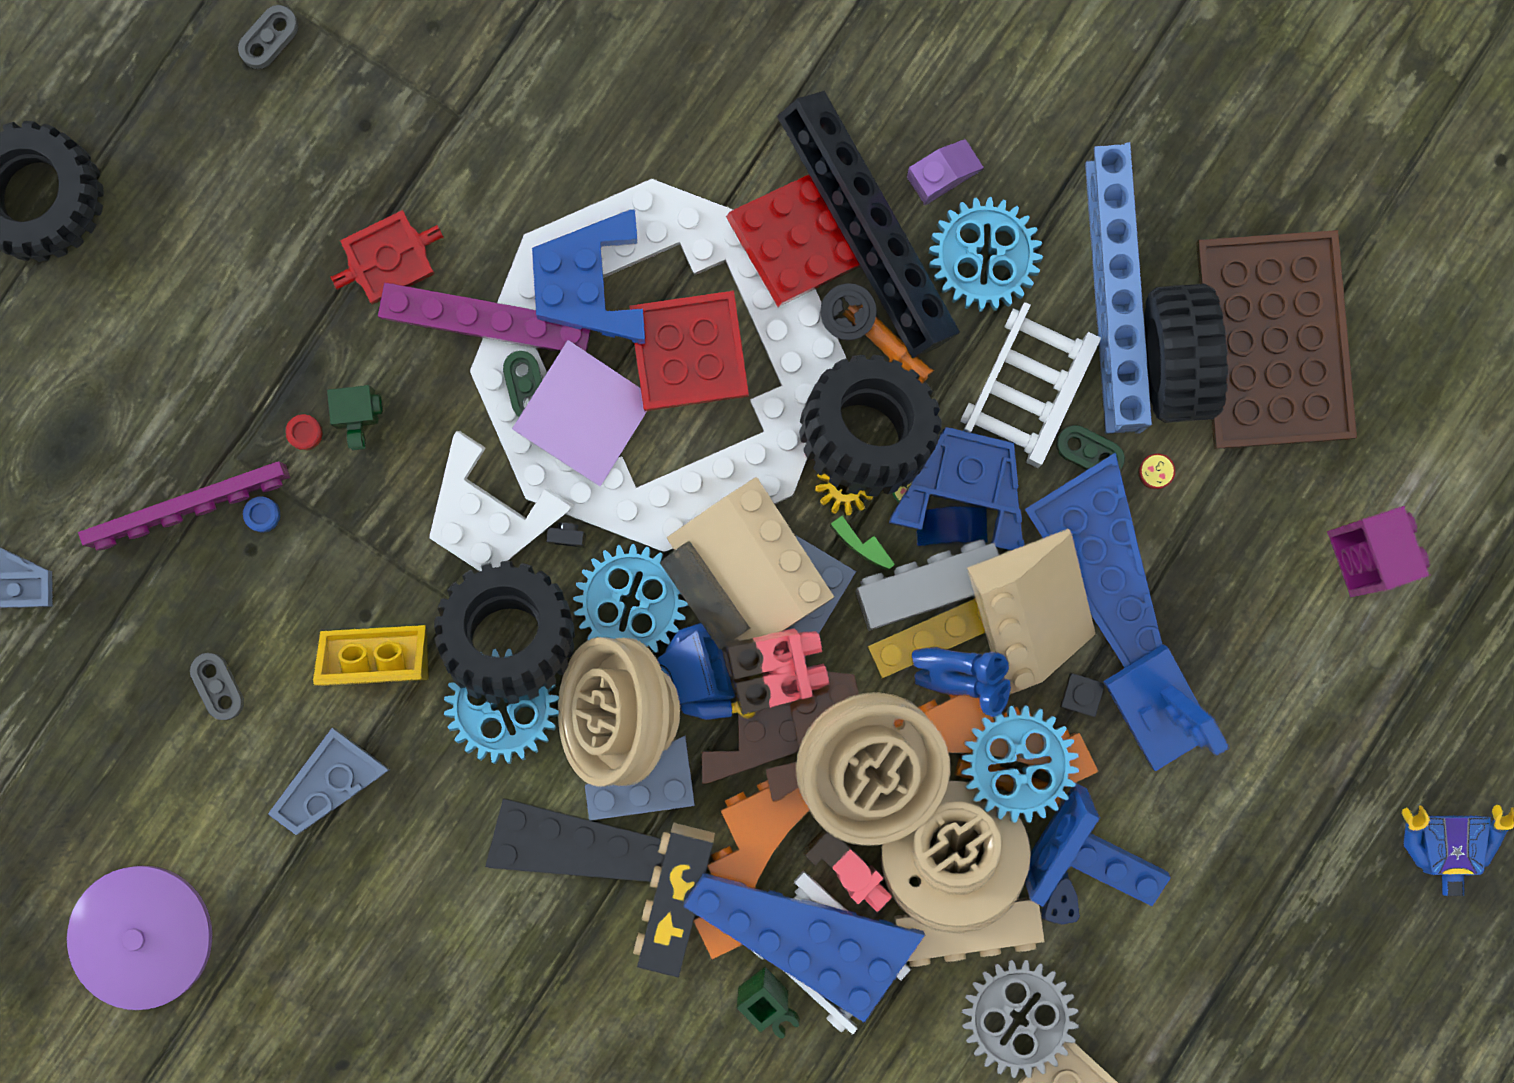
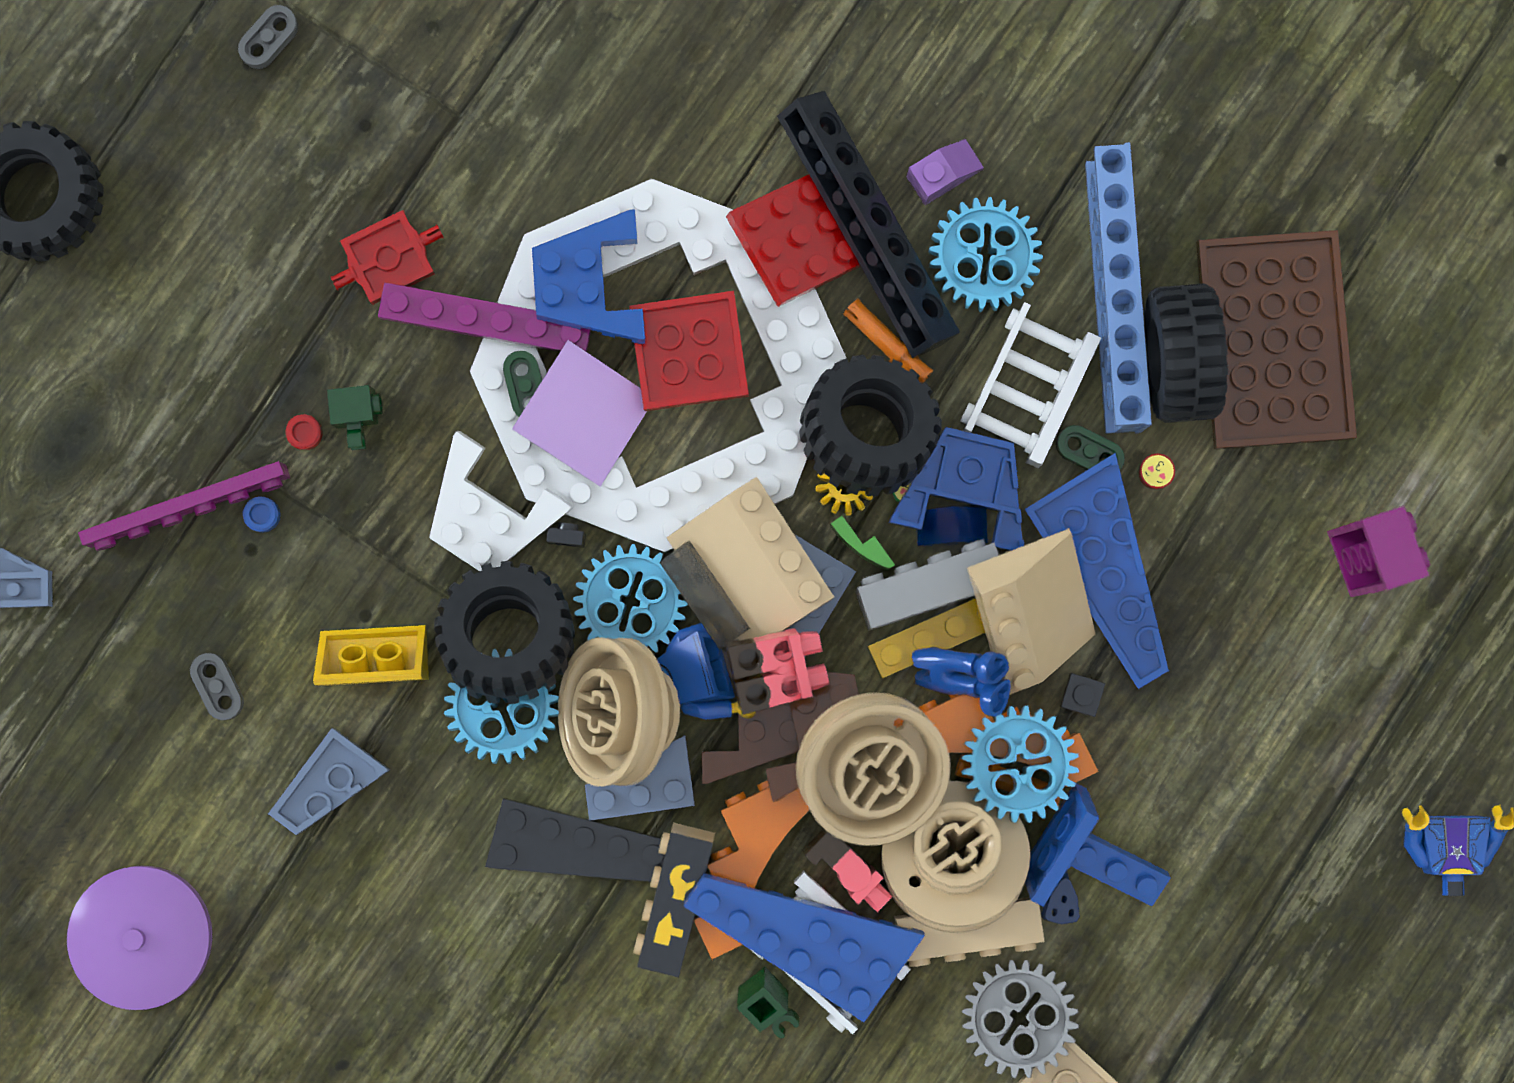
black gear [820,283,877,340] -> none
blue piece [1103,645,1229,771] -> none

